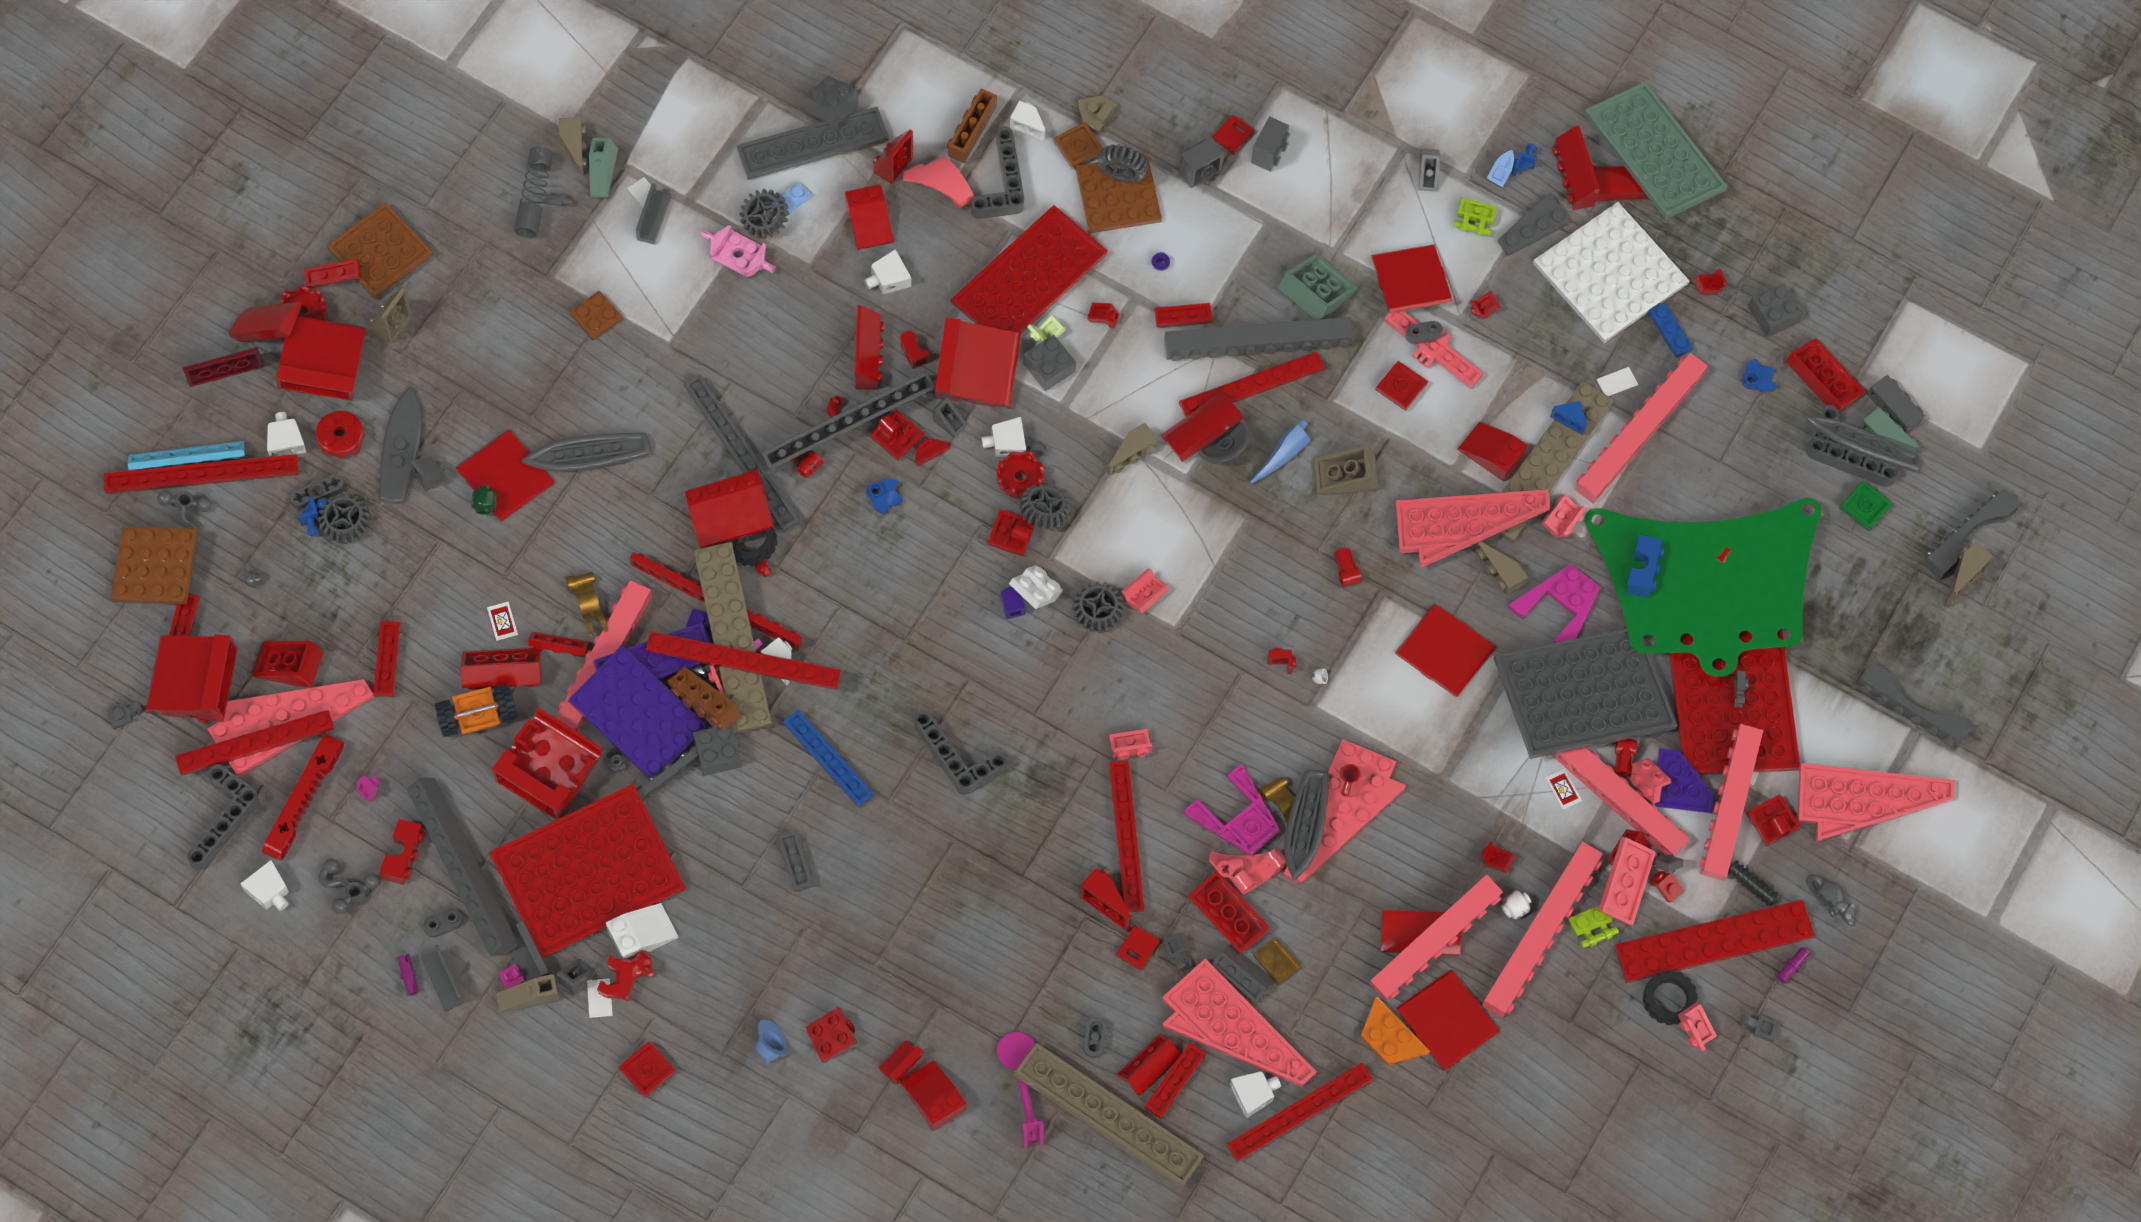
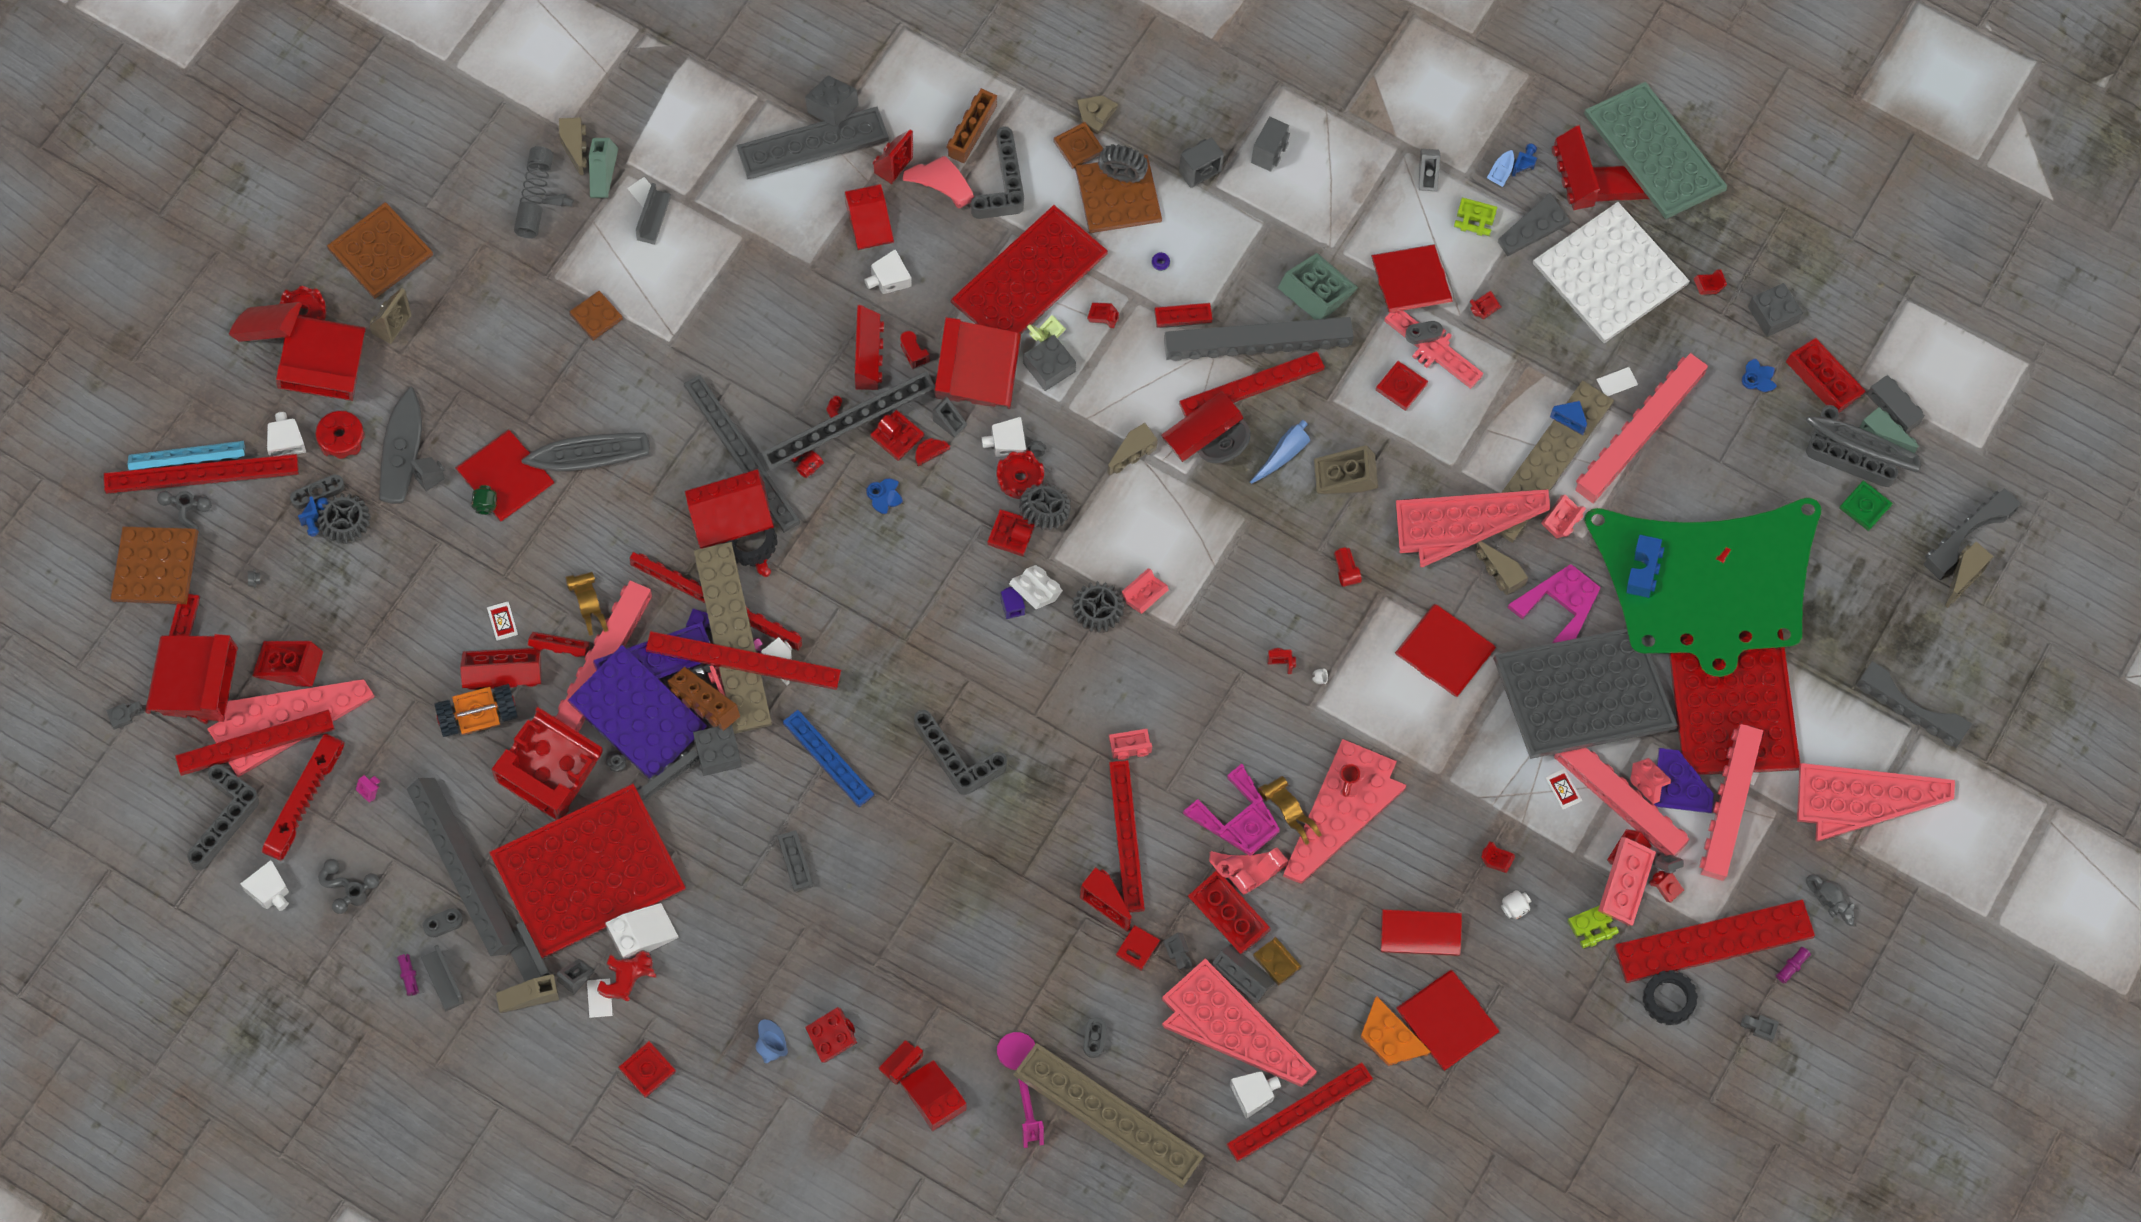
dark red slope [183,347,264,387] -> none
red plate [304,258,361,289] -> none
red plate [373,621,401,697] -> none
red arch [379,818,425,885] -> none
dark pink tile [498,964,525,989] -> none
bright pink plate [700,225,776,277] -> none
dark grey gear [739,189,790,239] -> none
light blue plate [770,182,811,217] -> none
white slope [1010,101,1045,140] -> none
red panel [1117,1033,1181,1096] -> none
red plate [1144,1042,1206,1119] -> none
red piece [1212,114,1254,155] -> none
dark grey piece [1284,770,1329,880] -> none
coral brick [1369,875,1503,1000] -> none
red slope [1457,421,1528,482] -> none
coral brick [1482,841,1603,1019] -> none
red piece [1614,739,1637,778] -> none
blue plate [1648,303,1693,358] -> none
coral bracket [1678,1002,1717,1052] -> none
pearl dark grey piece [1727,860,1778,906] -> none
dark grey plate [1734,671,1748,708] -> none
red plate [1746,794,1801,846] -> none

